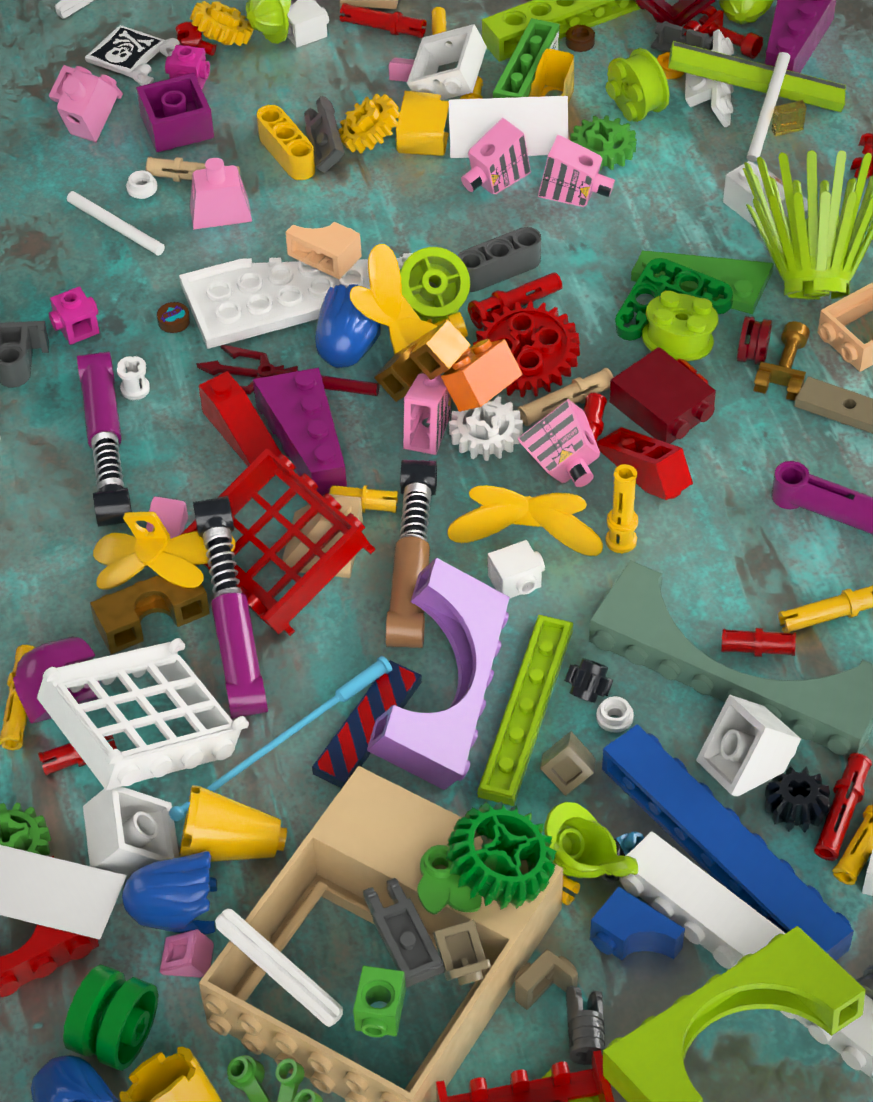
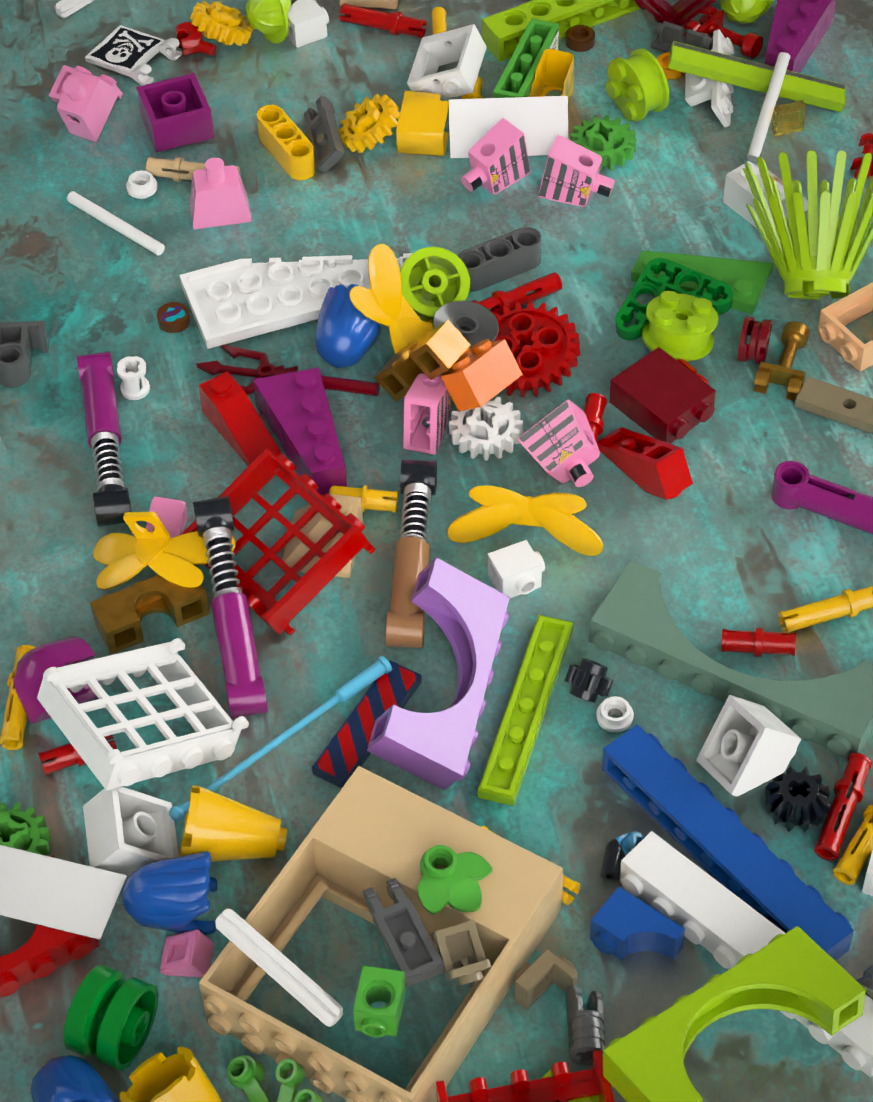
dark pink brick [48,286,99,345] -> none
dark pink brick [165,45,210,89] -> none
light nougat arch [286,222,362,279] -> none
bright pink slope [389,58,415,82] -> none
green gear [446,801,556,910] -> none
tan pin [518,368,614,426] -> none
dark tan panel [540,731,596,796] -> none
lime piece [544,802,638,879] -> none
yellow pin [605,464,638,554] -> none
none -> dark grey dish [433,301,499,348]

